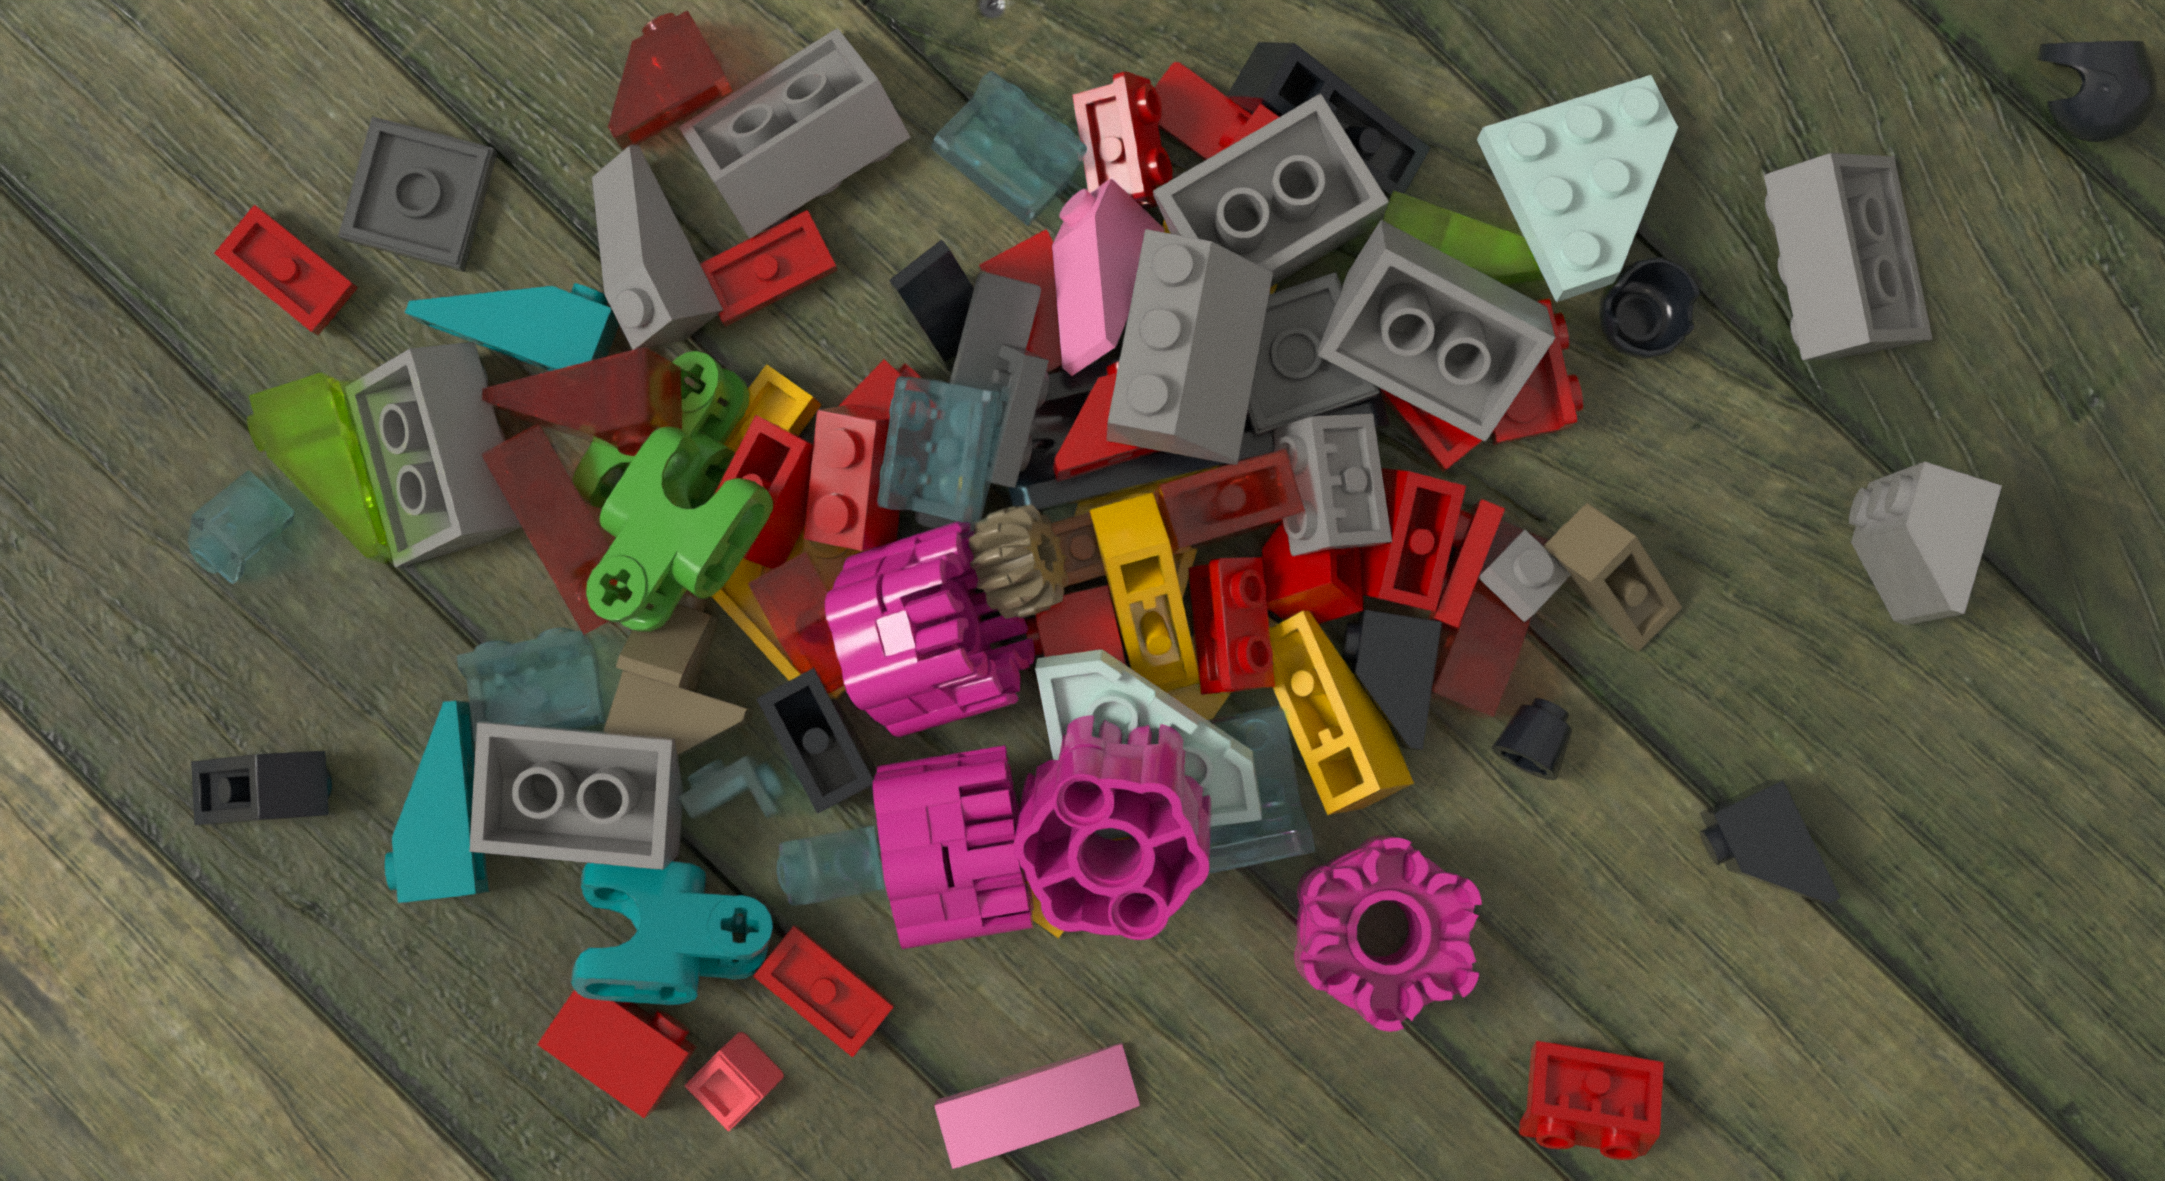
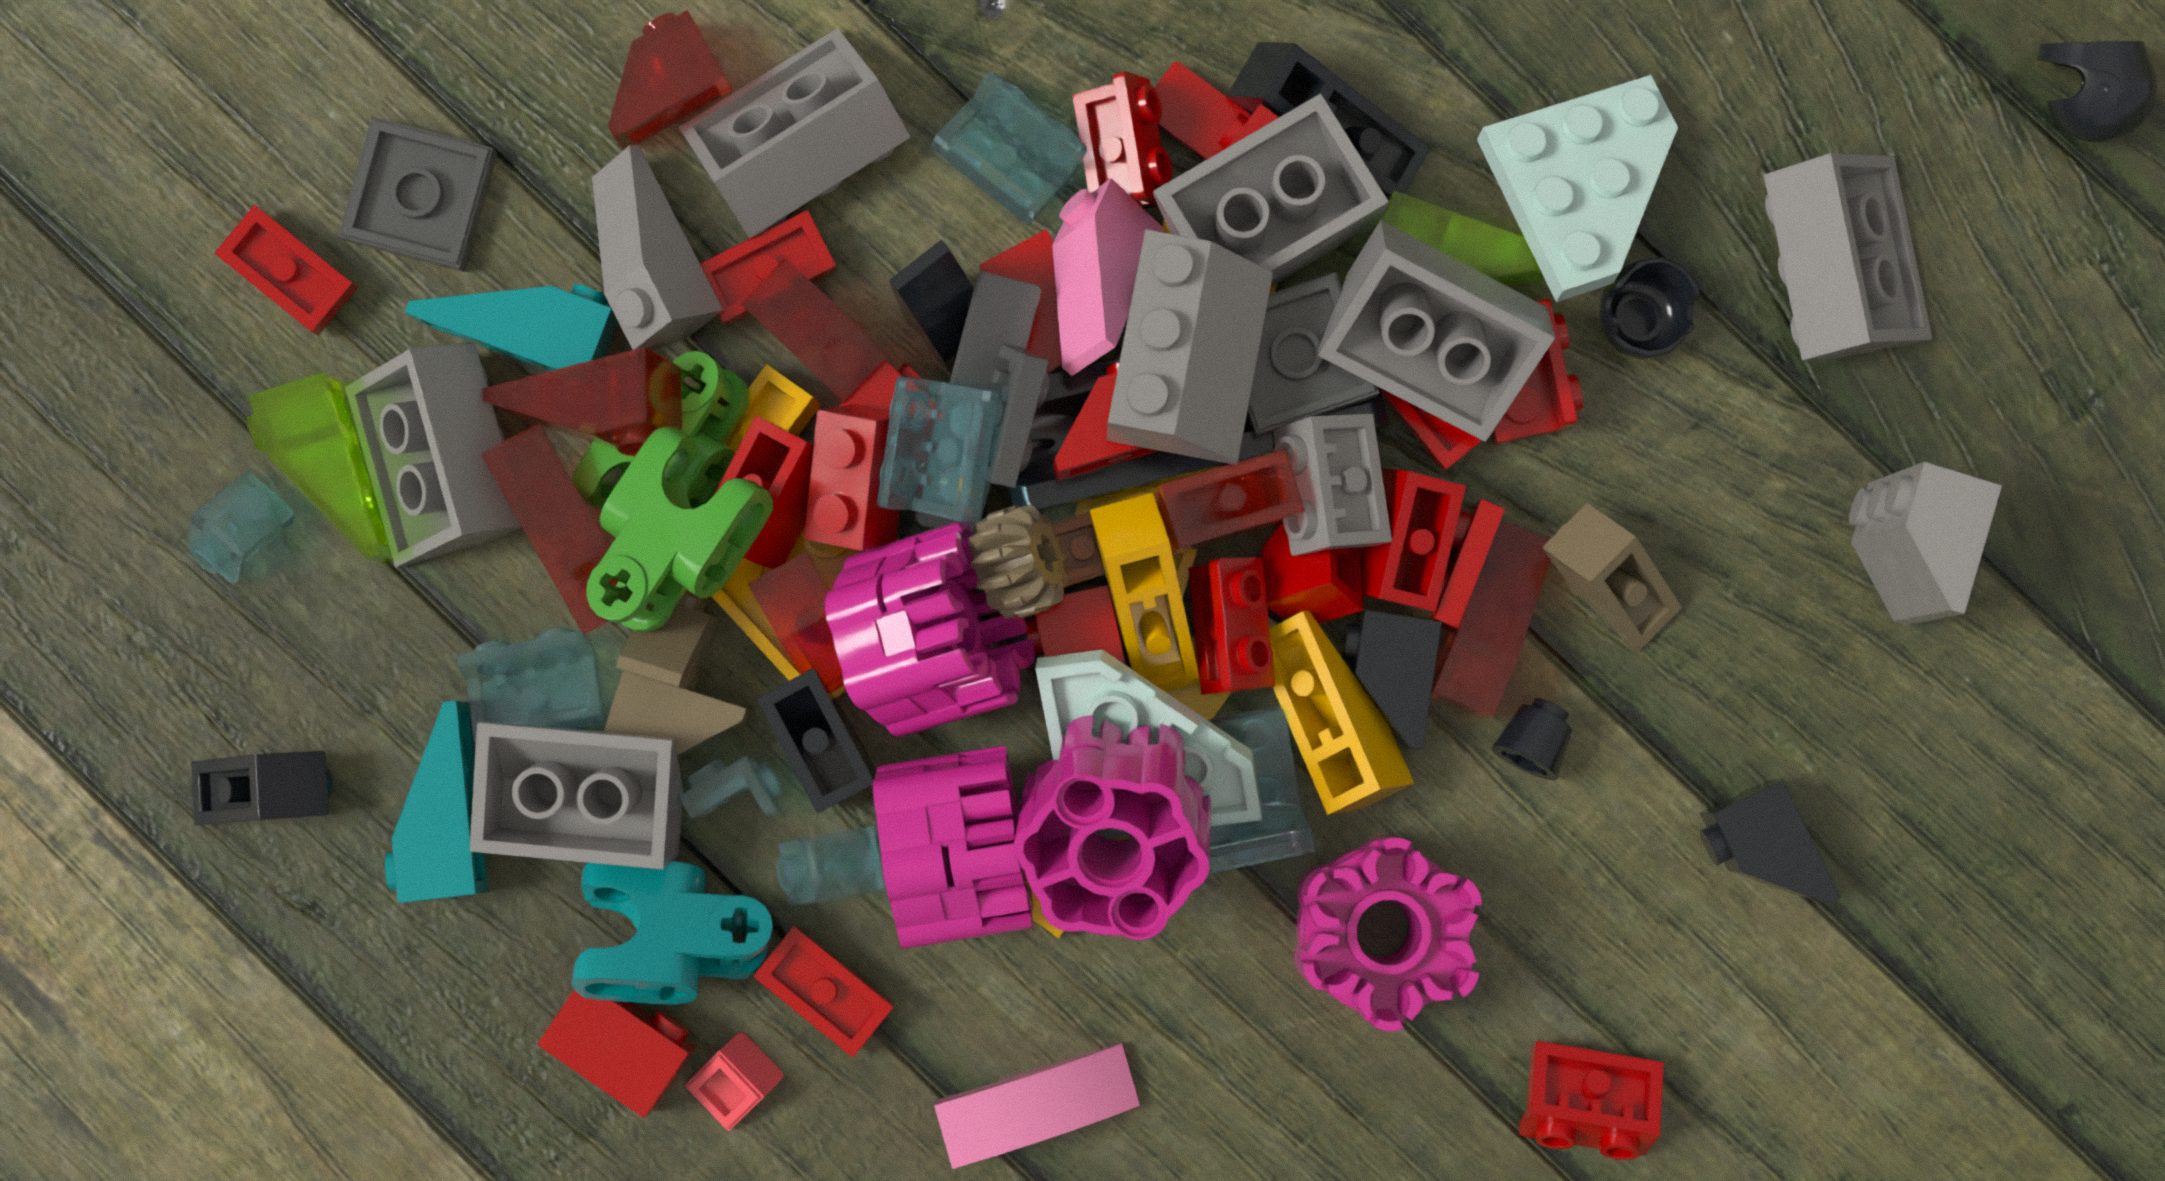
light grey plate [1478,530,1571,622] -> none
none -> clear red slope [741,258,888,402]

